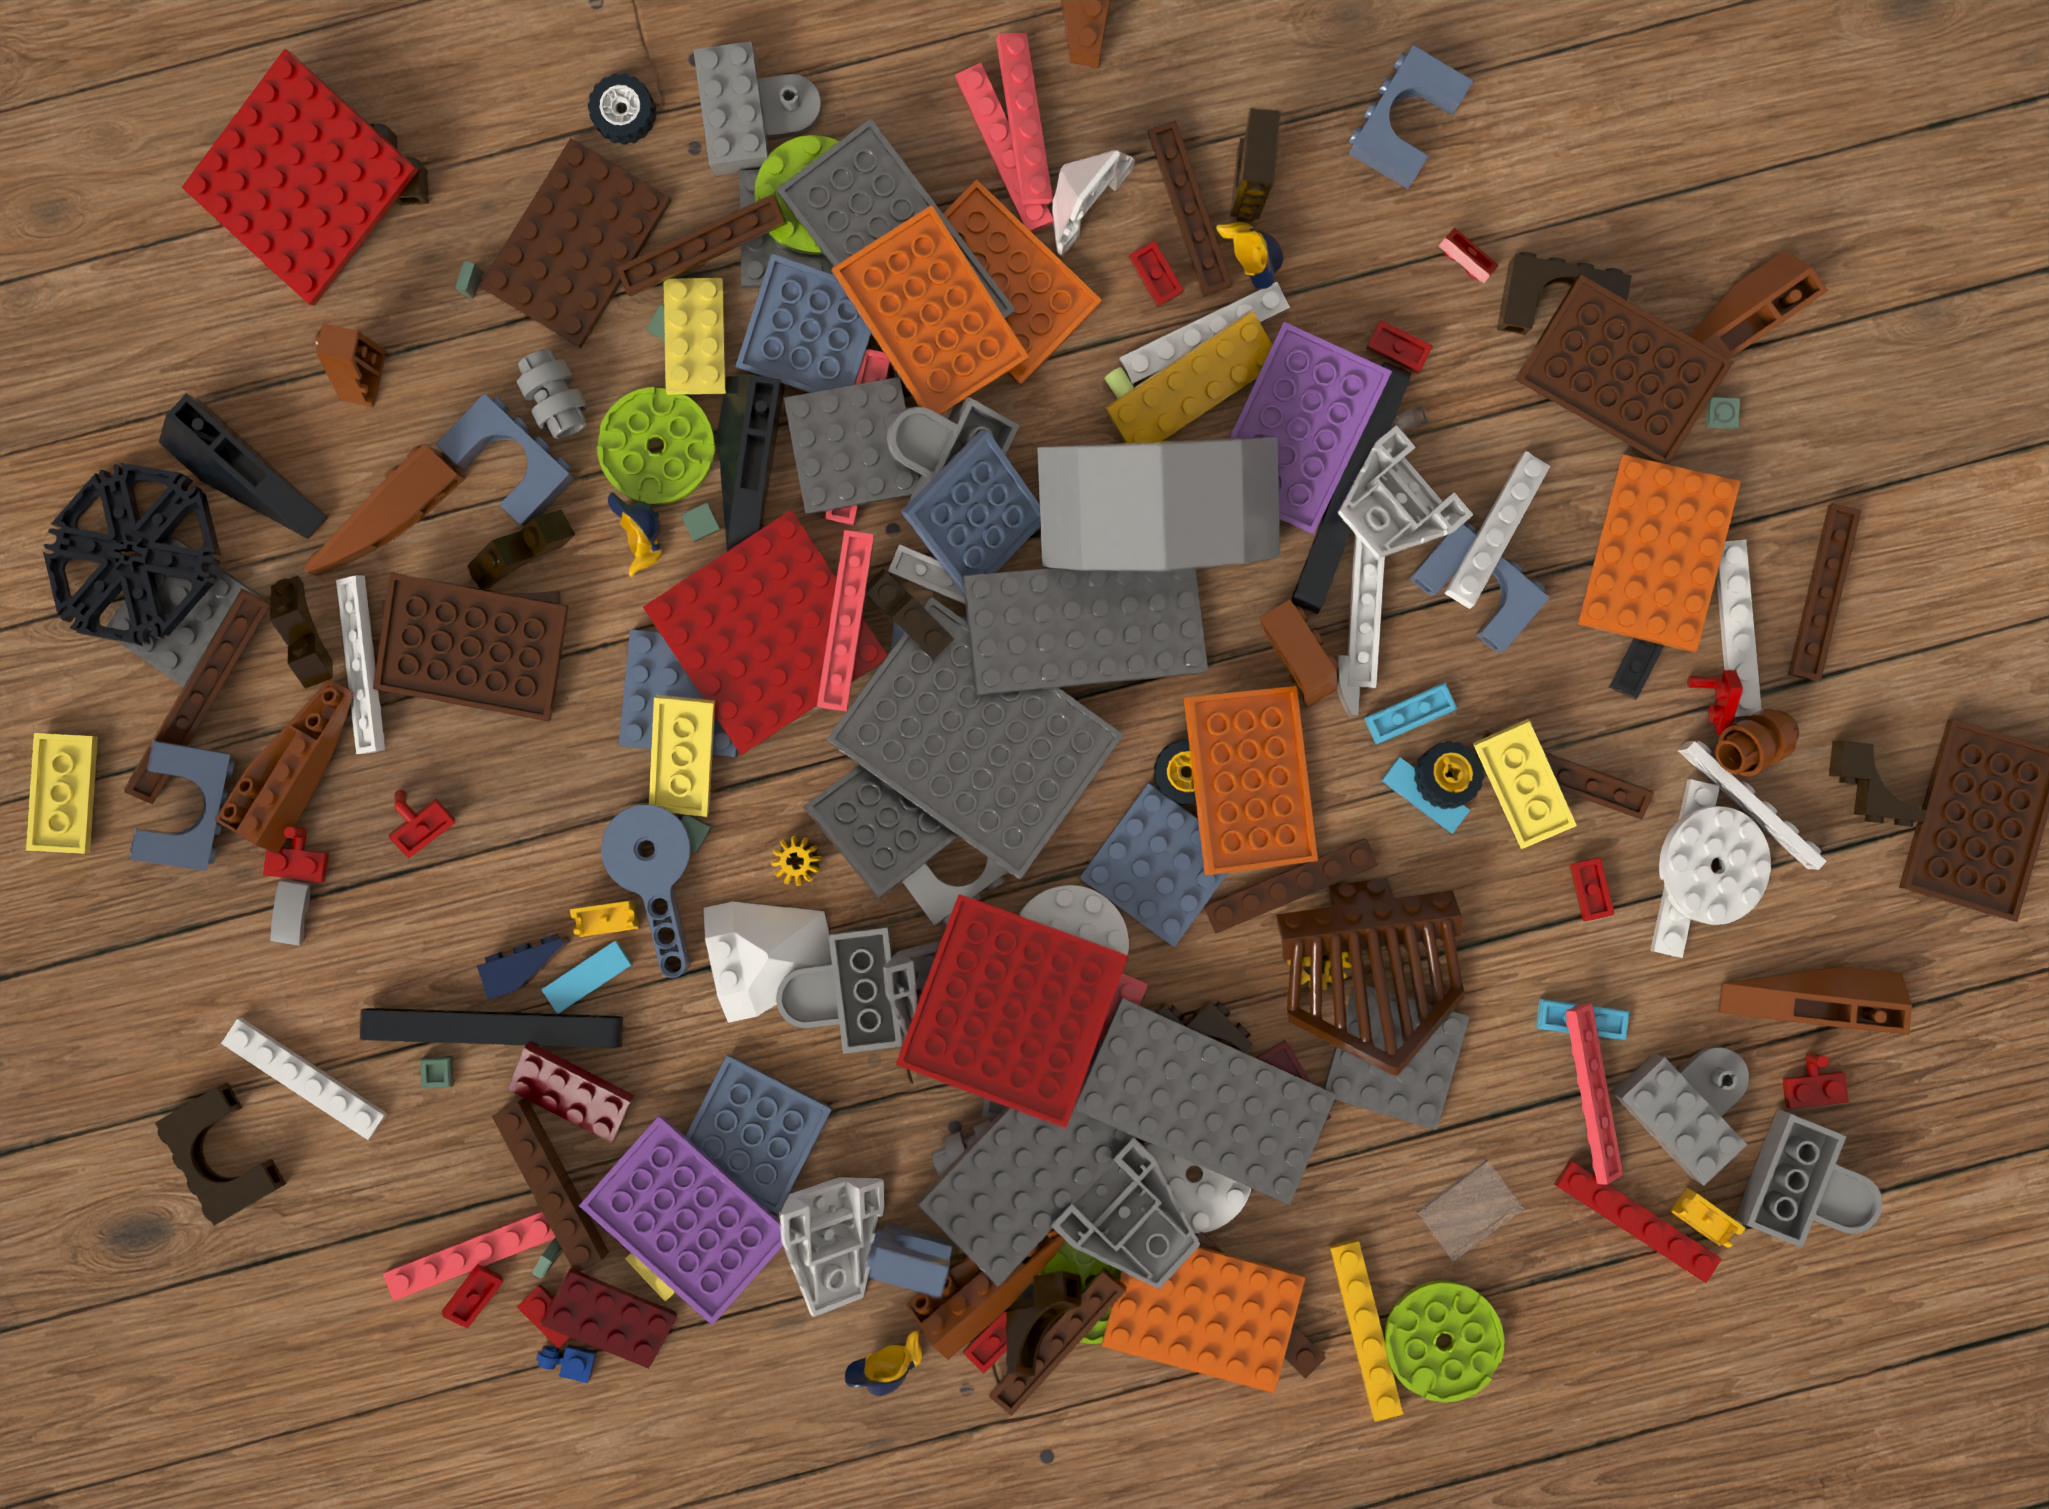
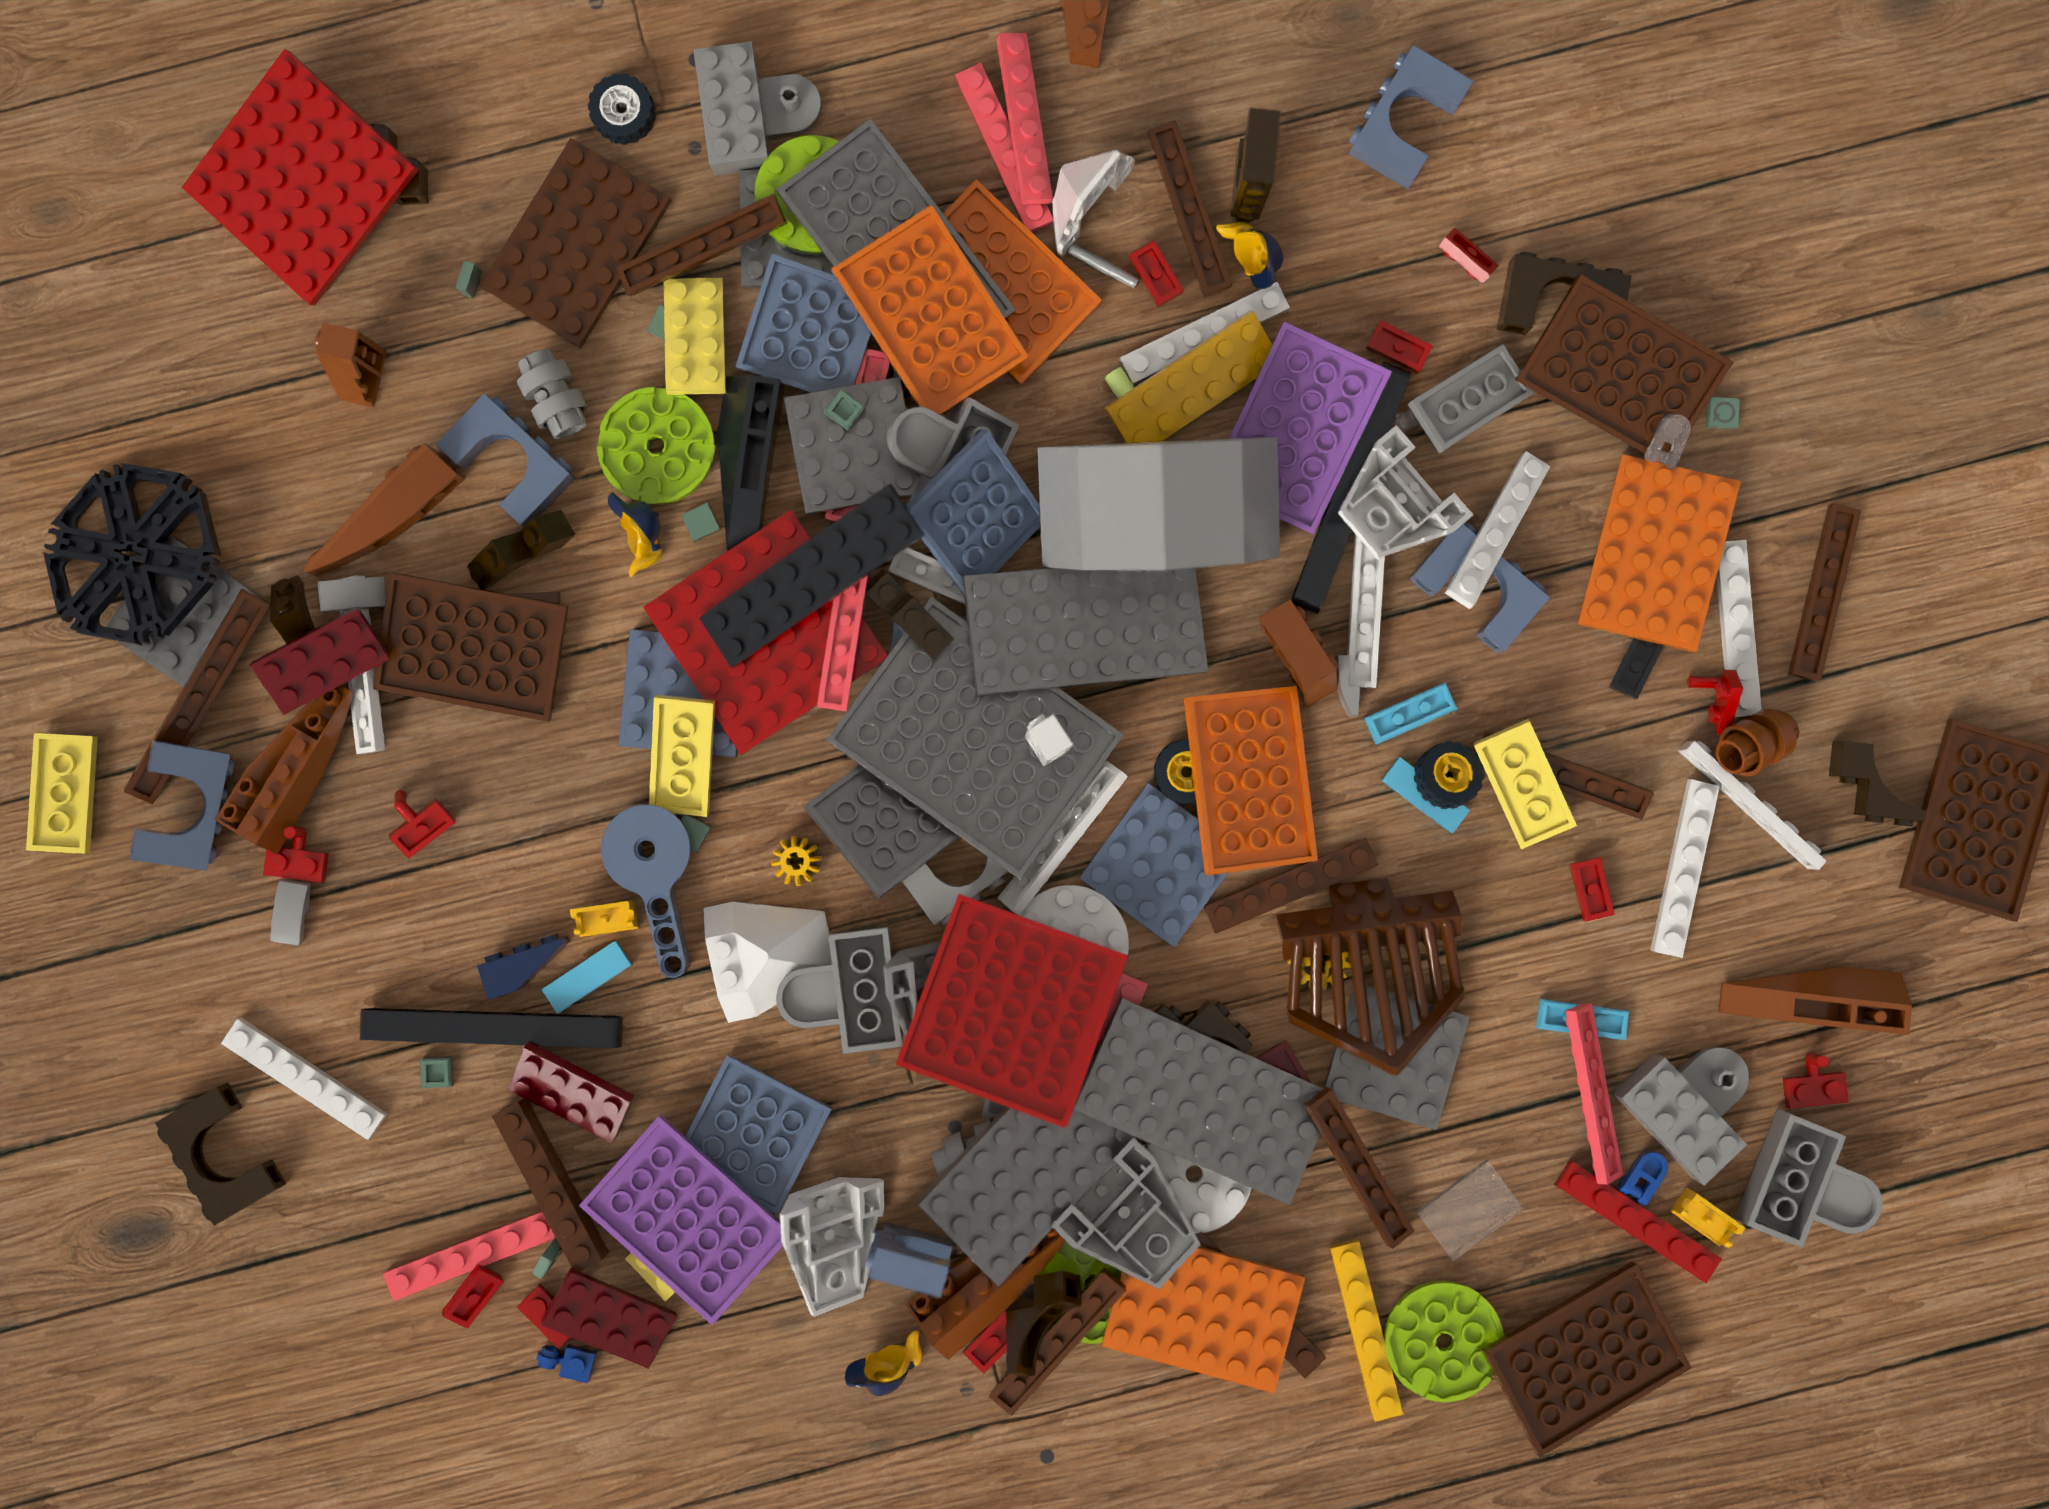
black wedge [159,393,328,539] -> none
white plate [1659,806,1771,925] -> none
dark orange wedge [1689,251,1828,359] -> none
none -> dark red plate [250,606,390,715]
none -> light grey slope [318,577,386,612]
none -> black plate [699,484,925,668]
none -> sand green tile [824,388,866,431]
none -> white plate [997,760,1128,915]
none -> white brick [1025,714,1073,766]
none -> light grey piece [1068,243,1140,289]
none -> reddish brown plate [1304,1087,1414,1249]
none -> light grey plate [1408,344,1534,454]
none -> reddish brown plate [1481,1261,1692,1457]
none -> blue plate [1617,1150,1668,1206]
none -> clear plate [1644,413,1691,470]

